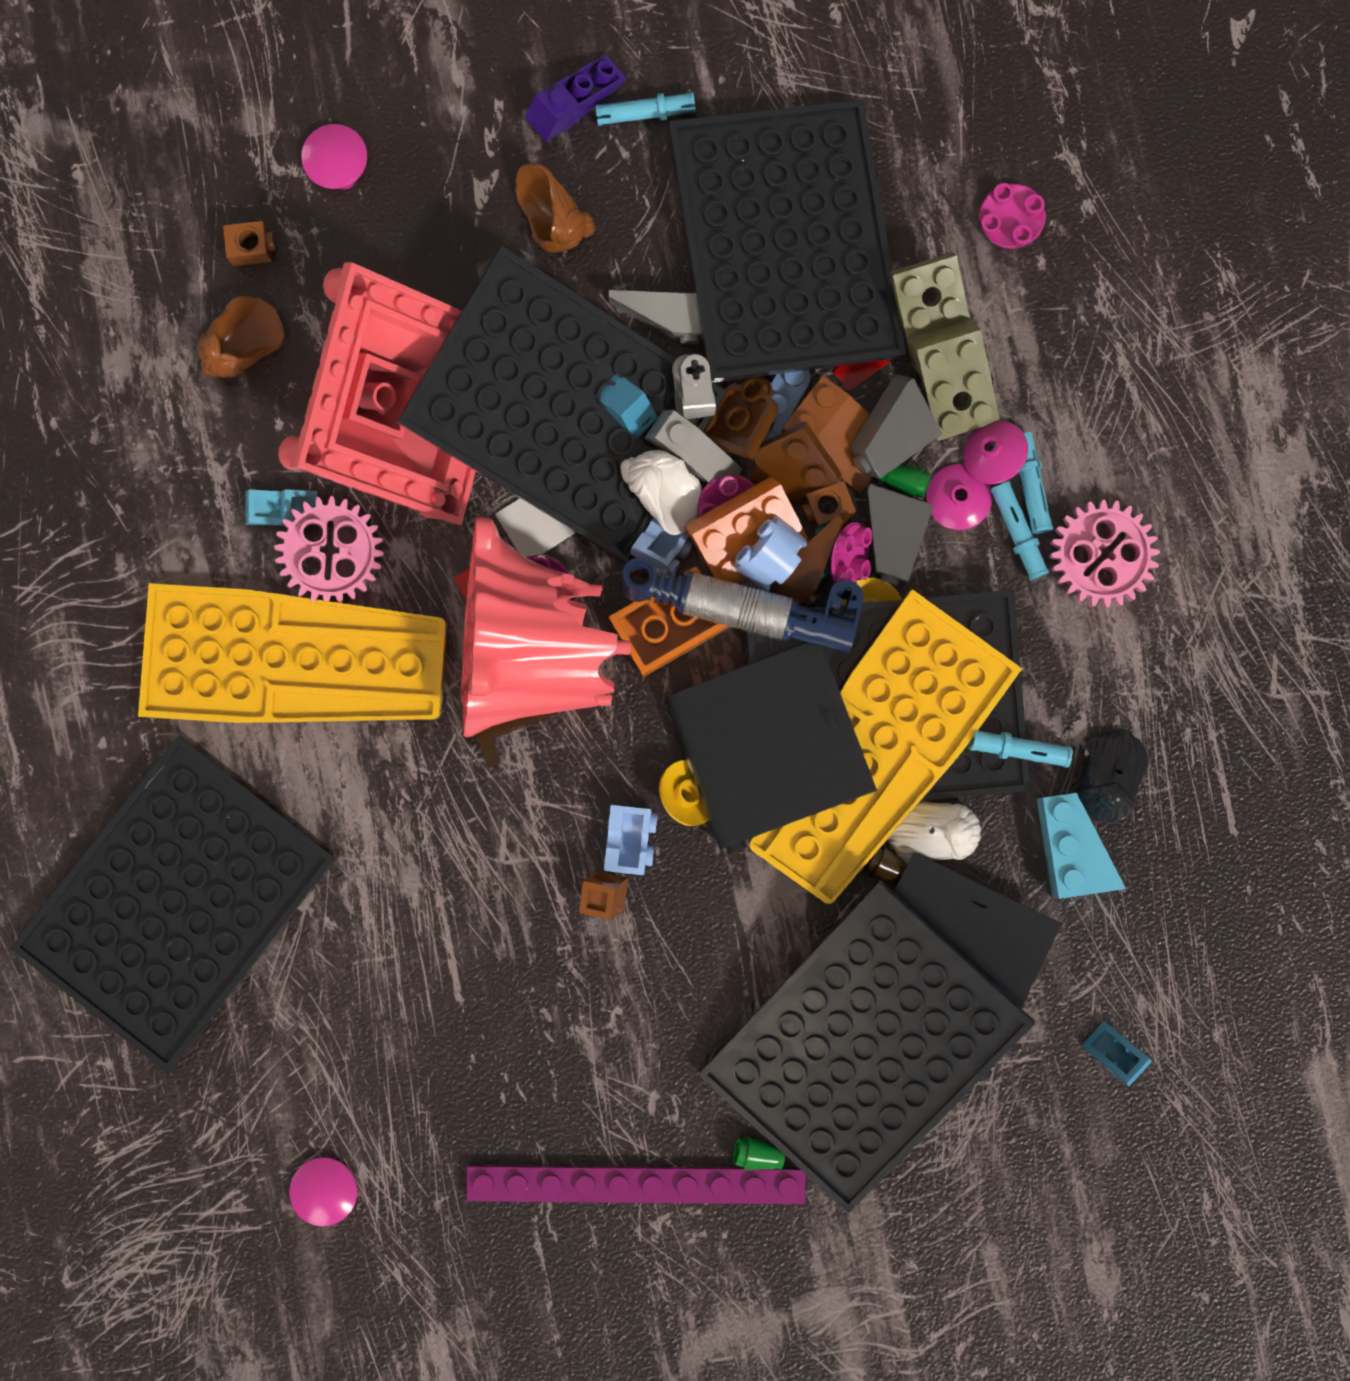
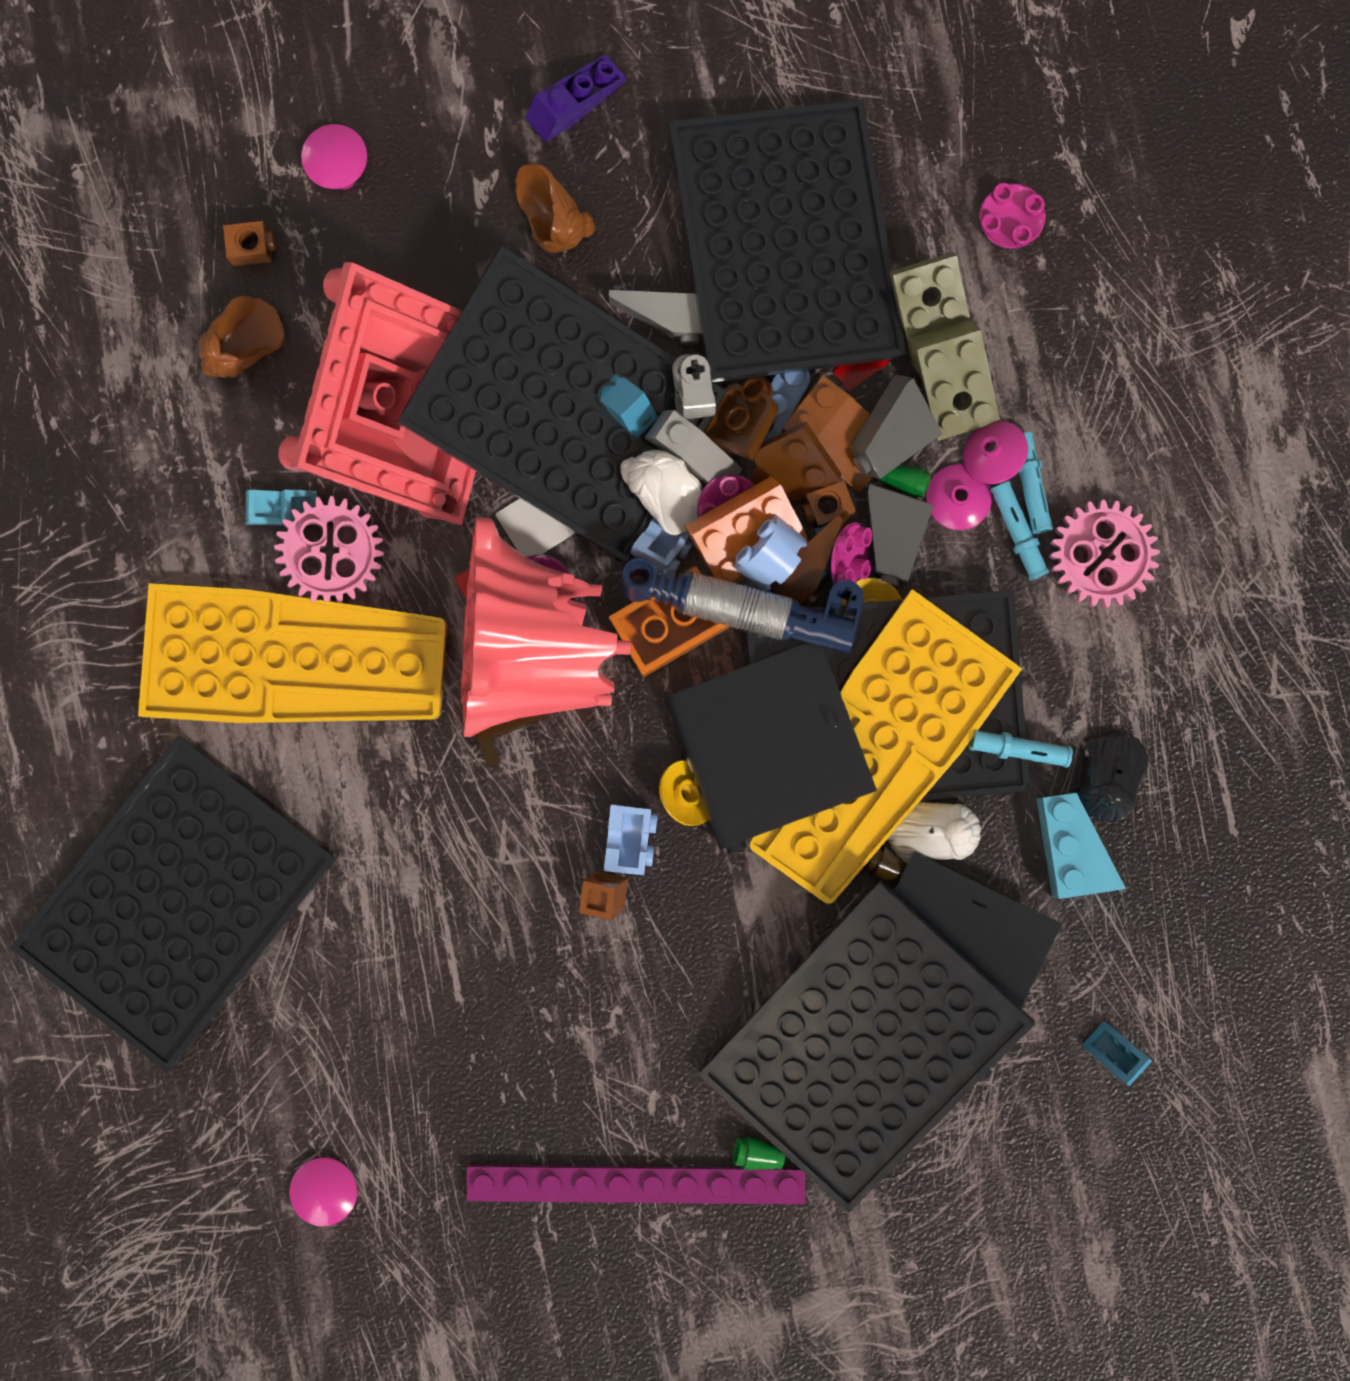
medium azure pin [596,92,696,126] -> none

